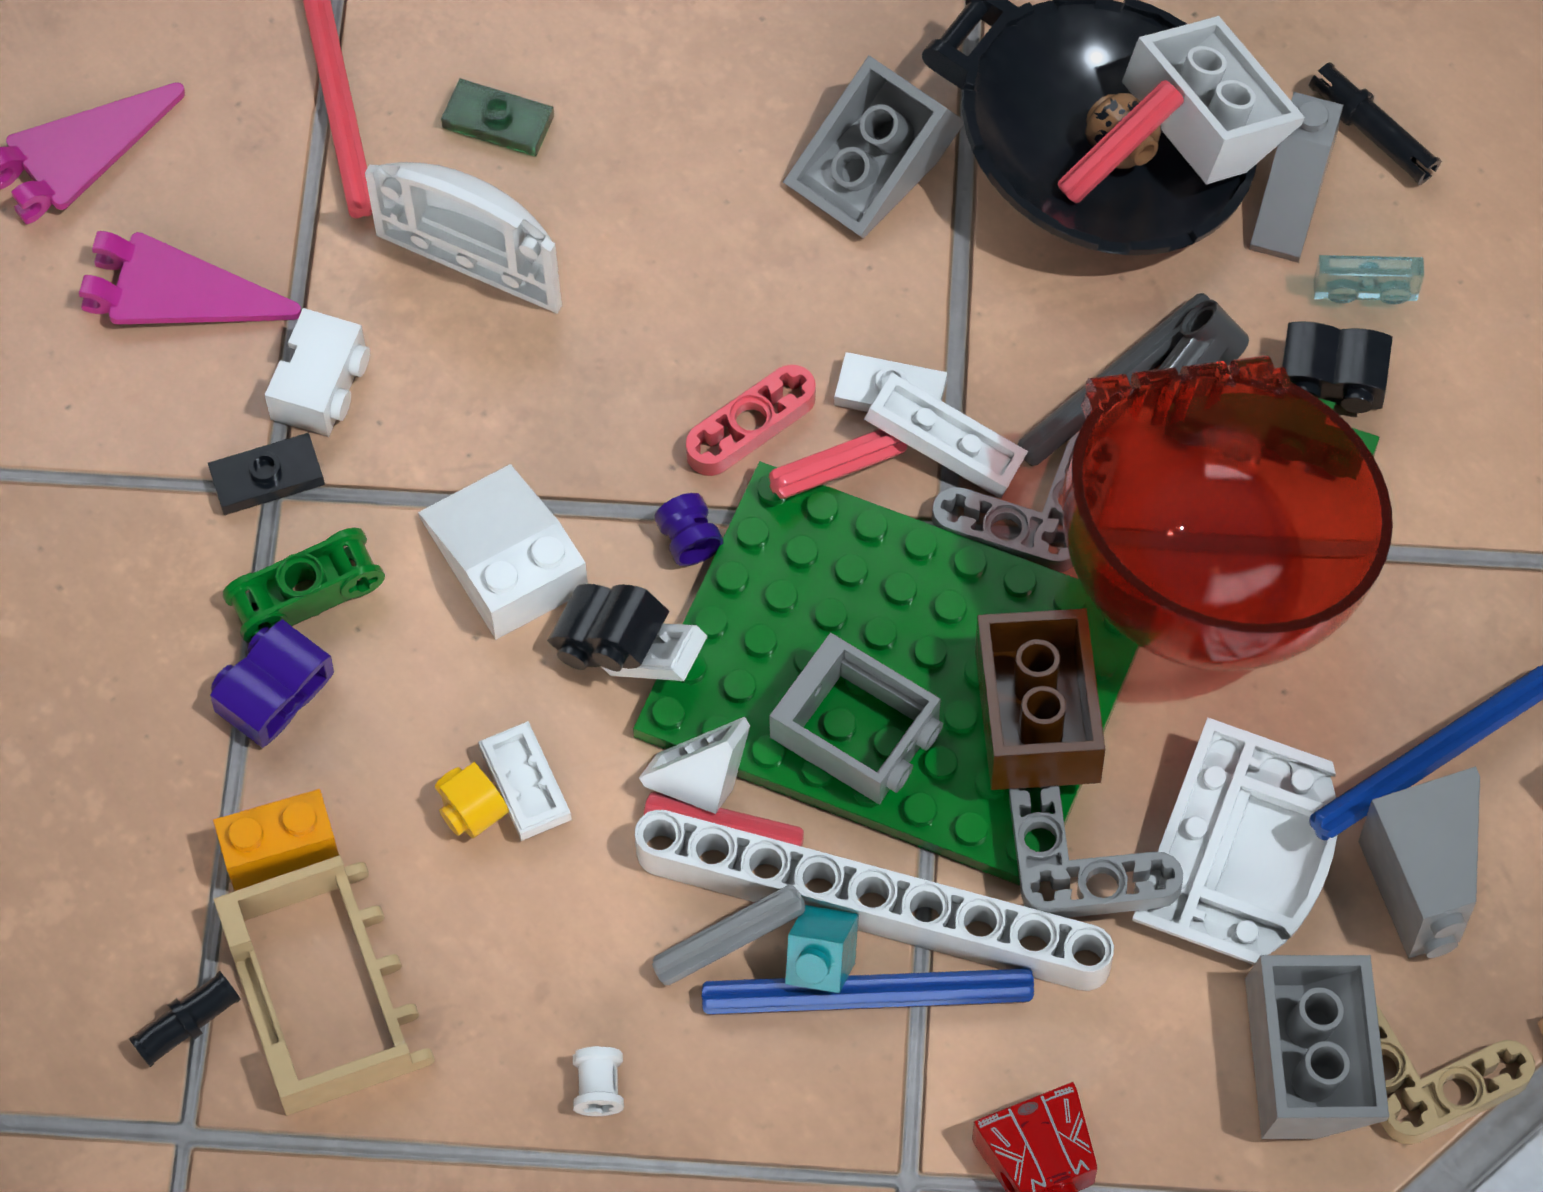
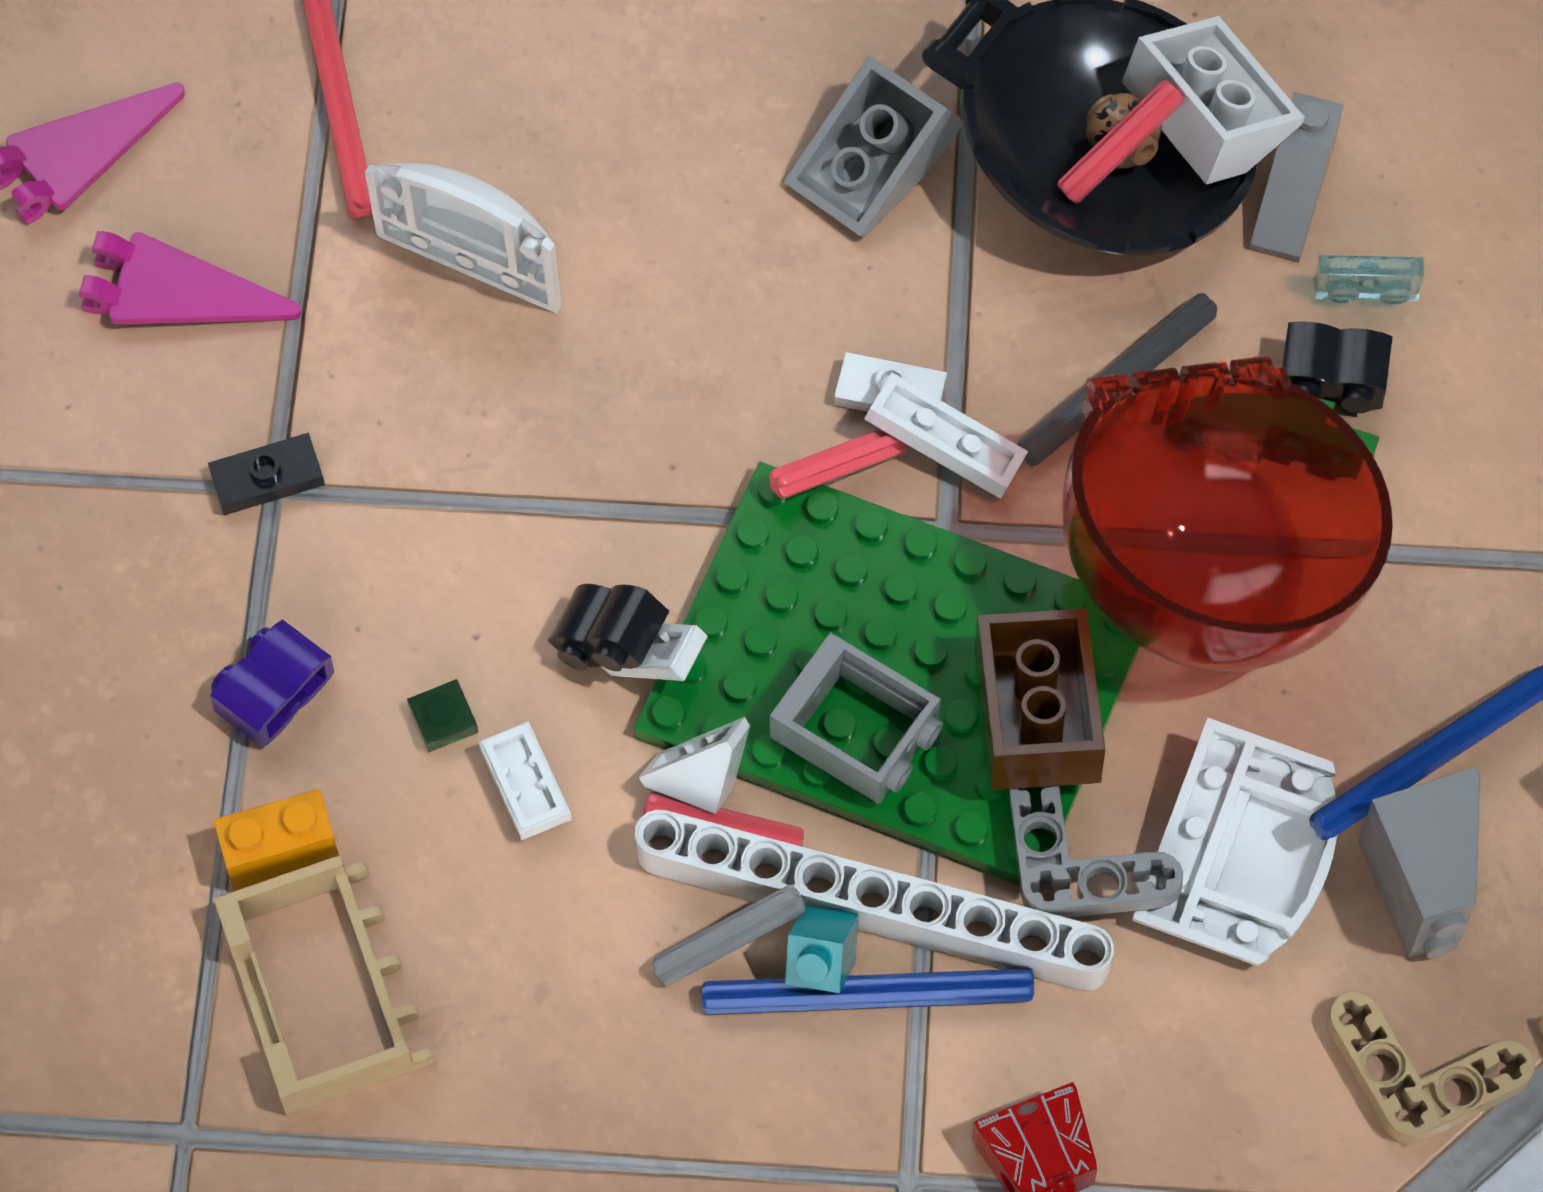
black pin [129,971,241,1067] -> none
green piece [223,528,385,643] -> none
white brick [265,308,370,437] -> none
white slope [418,464,588,640] -> none
yellow plate [435,761,509,838] -> none
clear green plate [441,78,554,157] -> none
white bush [573,1046,624,1116] -> none
dark purple wheel [654,493,724,566] -> none
coral beam [686,365,816,476] -> none
light grey beam [932,430,1114,572] -> none
dark grey piece [1151,300,1249,400] -> none
light grey slope [1245,955,1389,1139] -> none
black pin [1309,62,1442,185] -> none
none -> clear green plate [407,679,479,753]

